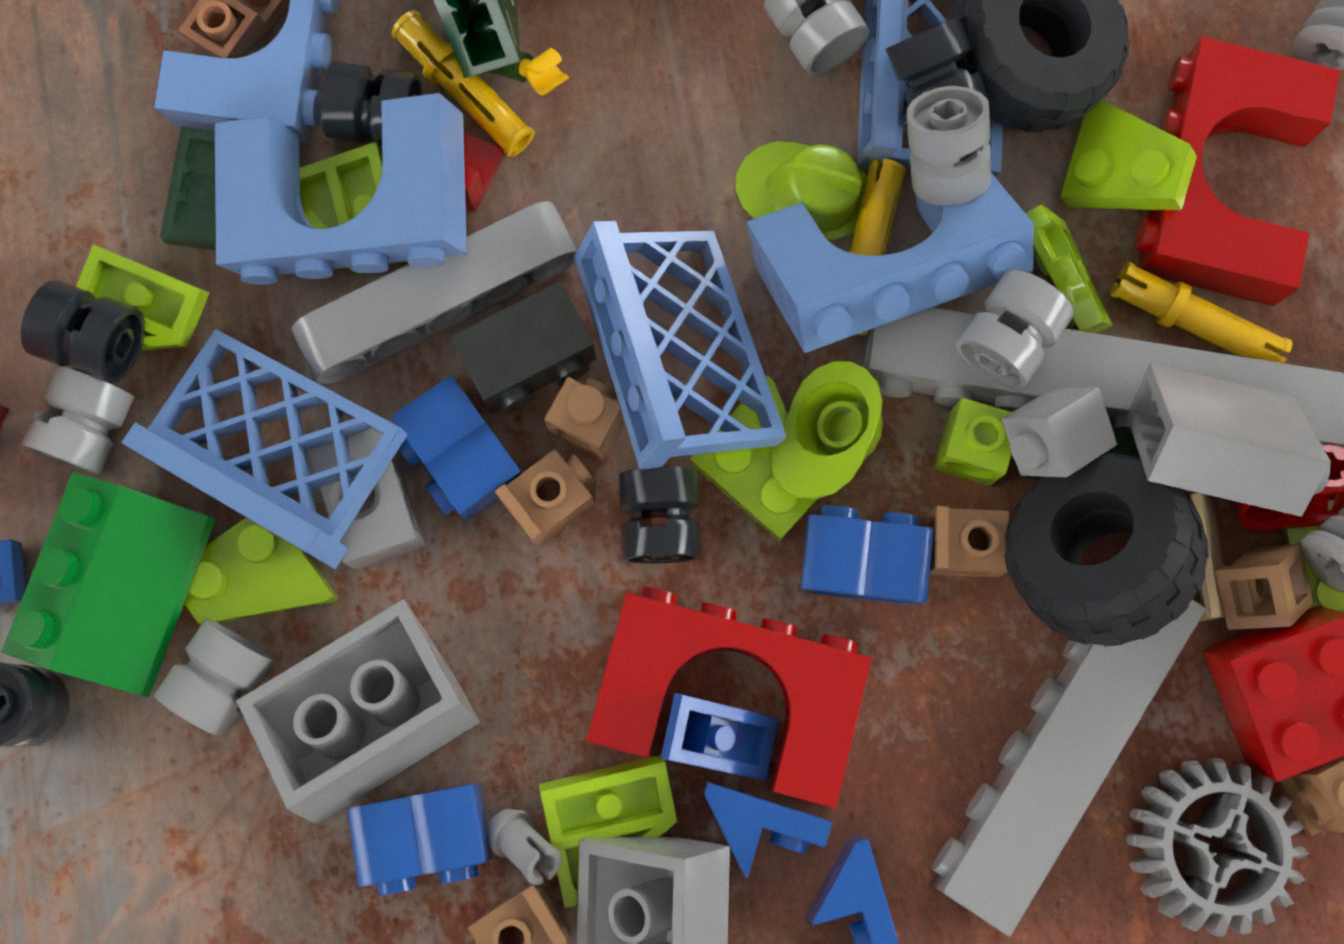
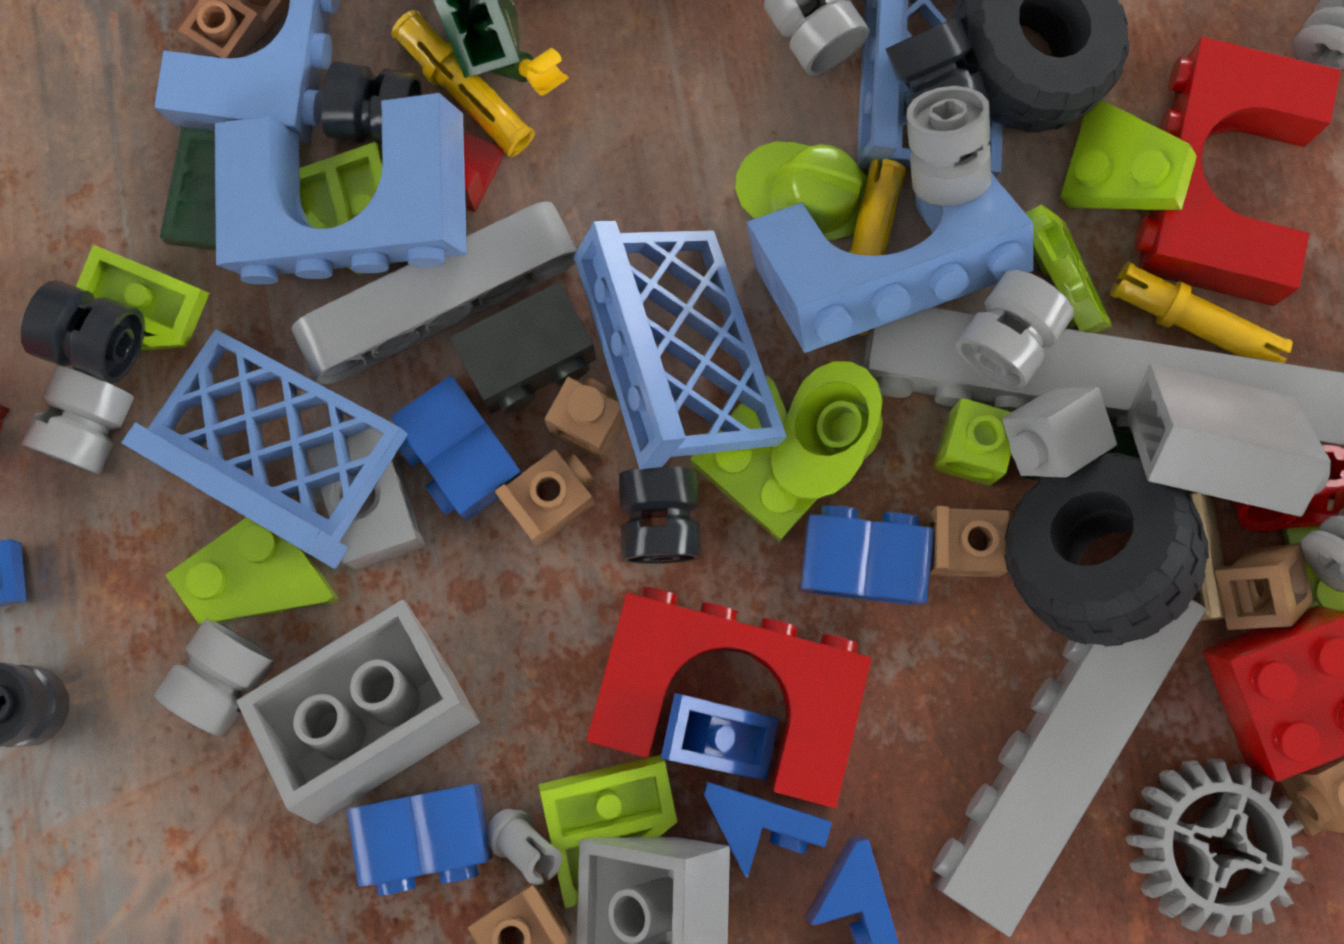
green slope [1,472,216,697] -> none

